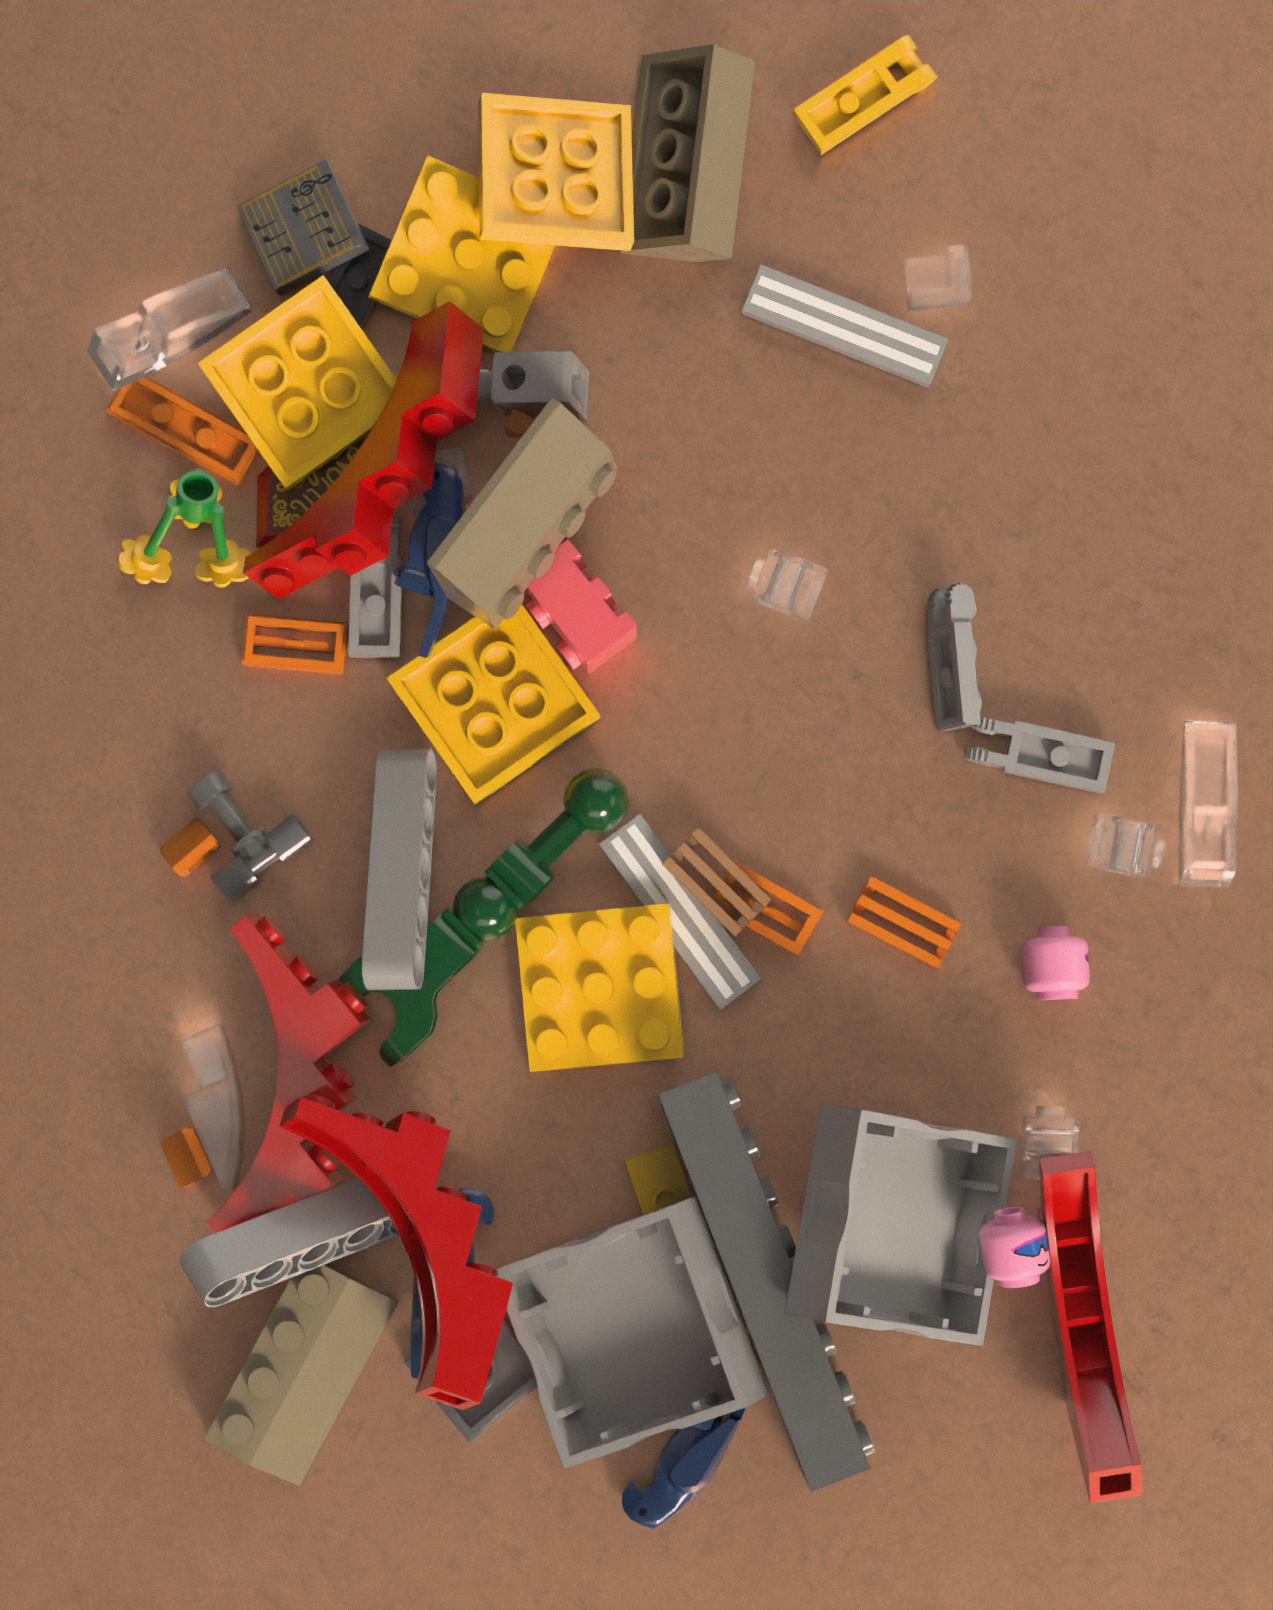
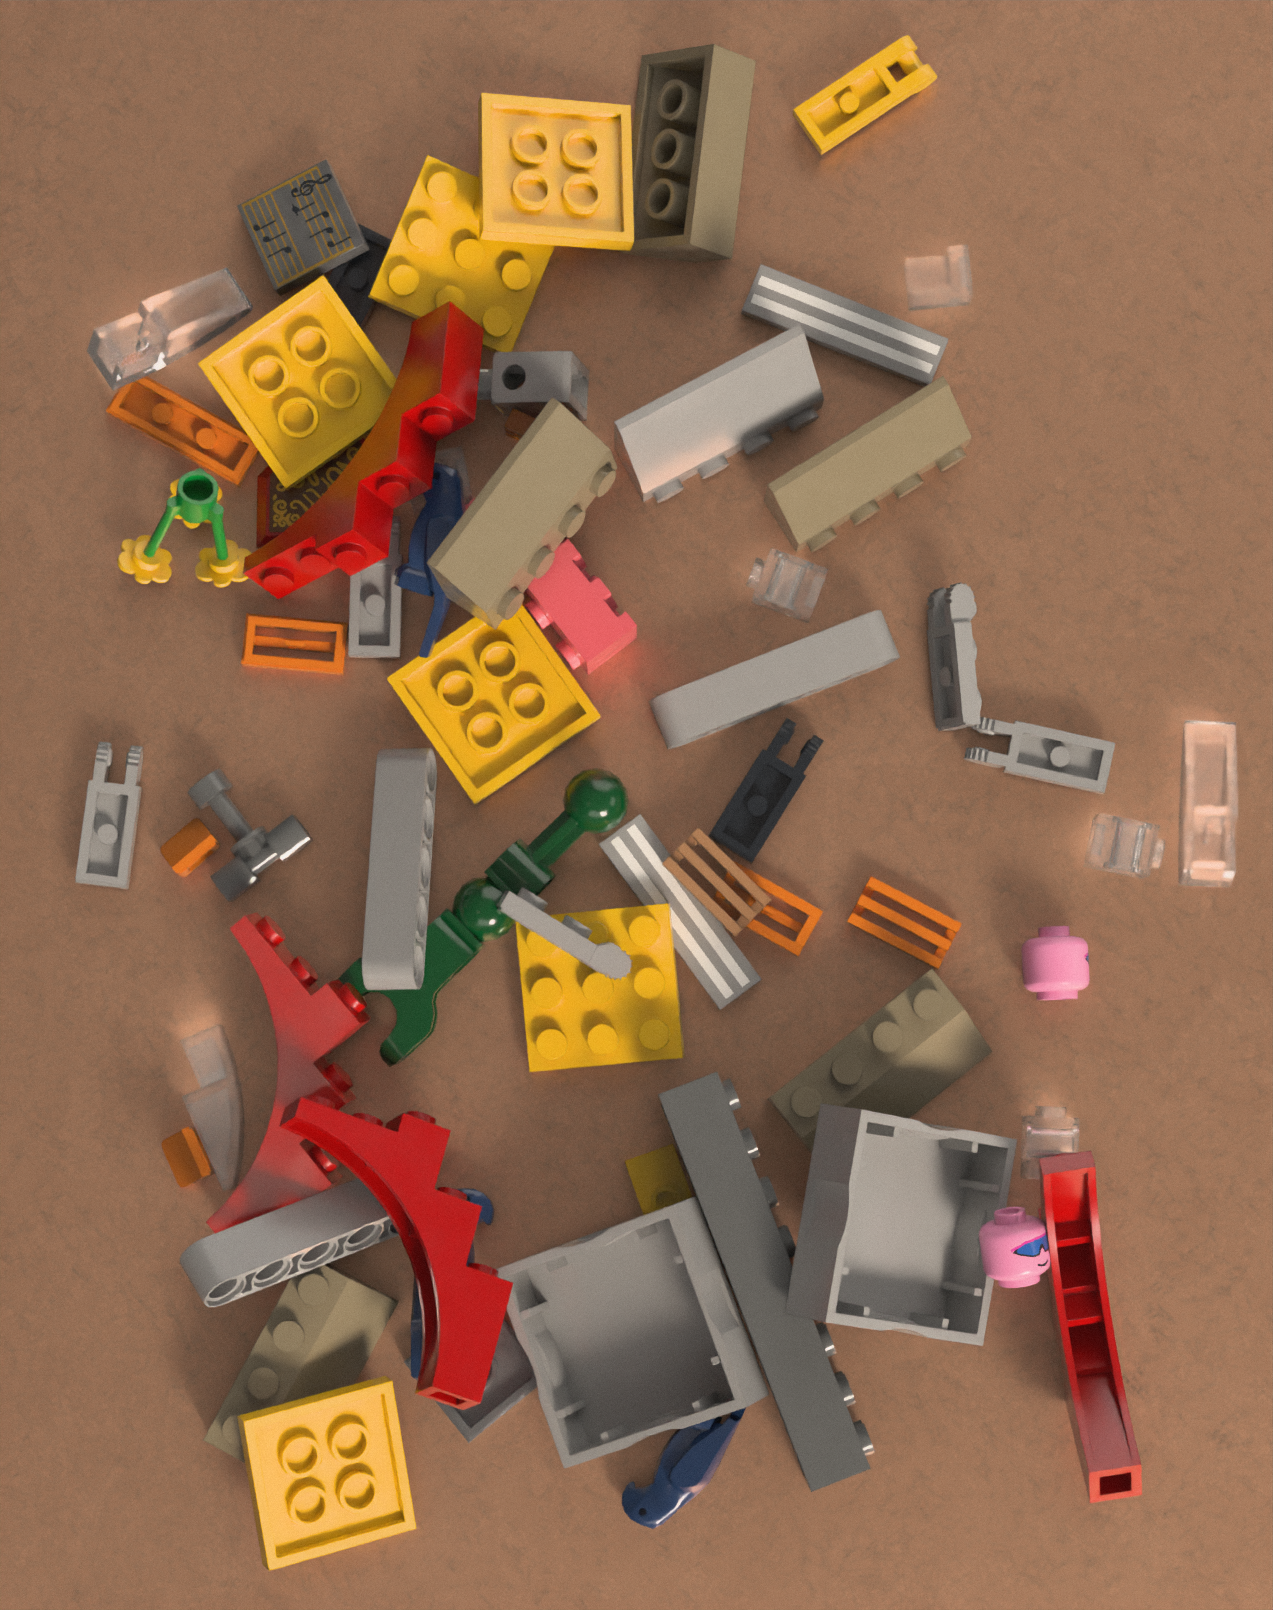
none -> light grey hinge [75,742,144,889]
none -> yellow plate [237,1376,416,1571]
none -> light grey hinge [496,887,633,980]
none -> light grey slope [614,324,824,503]
none -> light grey beam [649,610,900,749]
none -> black hinge [708,718,824,864]
none -> dark tan slope [764,376,972,552]
none -> dark tan slope [768,969,993,1155]

